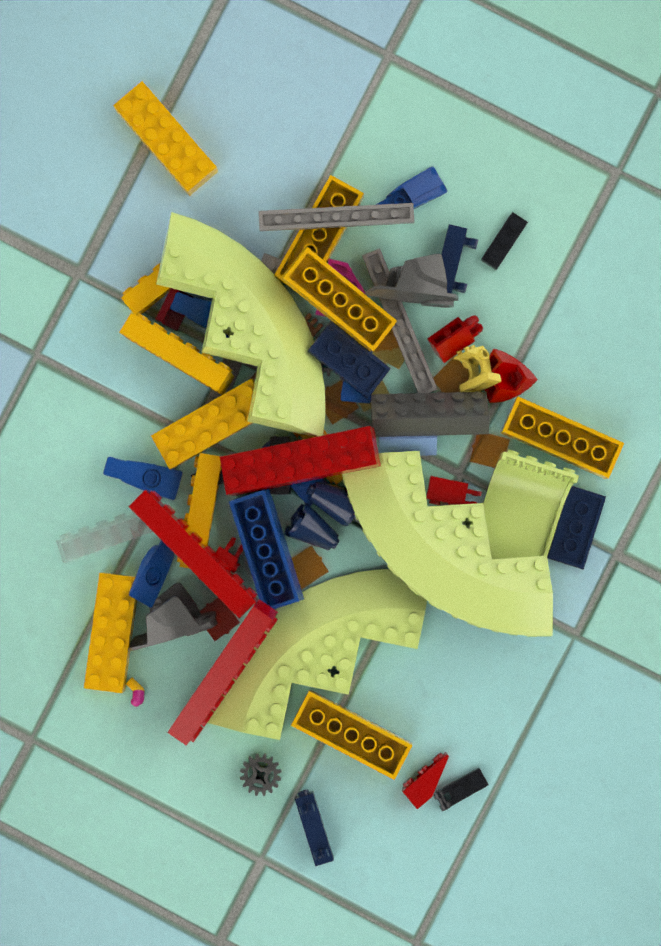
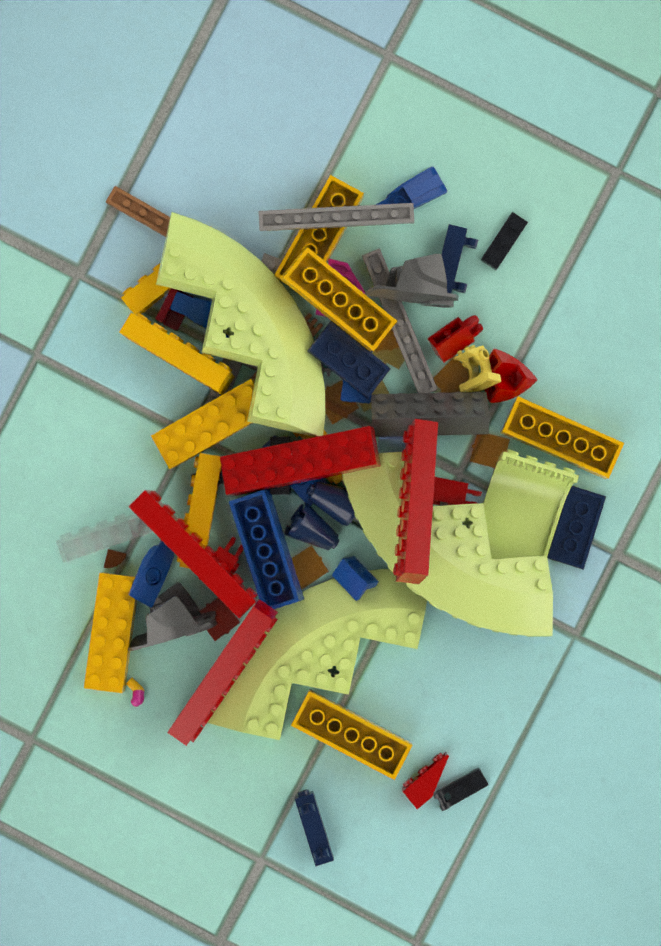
blue piece [103,457,183,500] -> none
yellow brick [113,81,218,196] -> none
dark grey gear [240,753,282,796] -> none
none -> reddish brown tile [103,549,127,568]
none -> medium nougat tile [106,186,170,237]
none -> blue panel [332,556,379,601]
none -> red brick [393,419,438,584]

